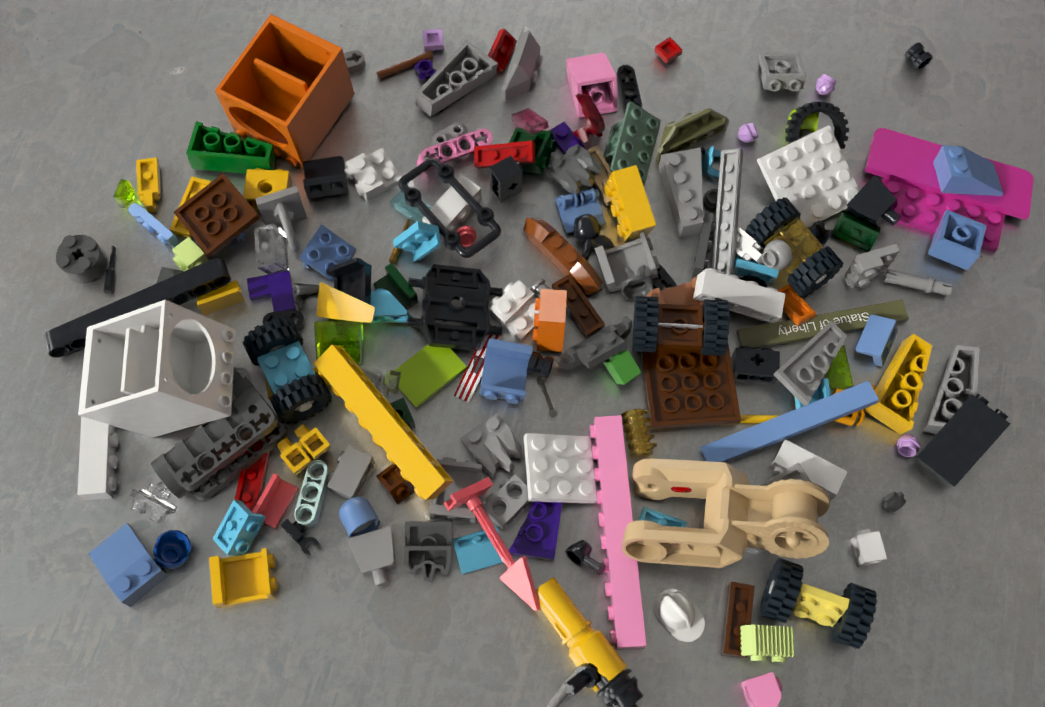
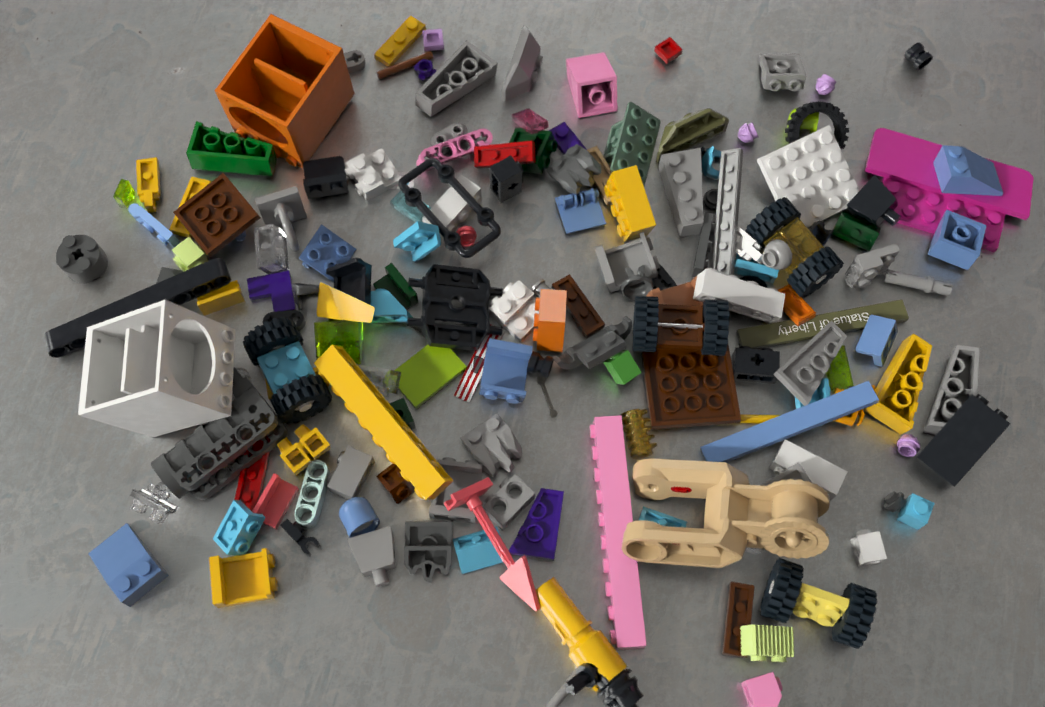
white brick [77,416,118,501] -> none
black piece [103,246,116,294] -> none
blue hair [153,530,192,569] -> none
yellow brick [243,168,292,209] -> none
pearl gold piece [389,219,410,264] -> none
red plate [488,28,517,73] -> none
dark orange brick [523,217,603,295] -> none
white plate [524,433,597,503] -> none
black bar [565,540,606,575] -> none
dark red hair [573,91,605,143] -> none
black piece [574,214,615,260] -> none
black beam [617,65,642,114] -> none
white piece [654,589,705,642] -> none
none -> yellow plate [374,15,426,67]
none -> medium azure brick [897,493,935,530]

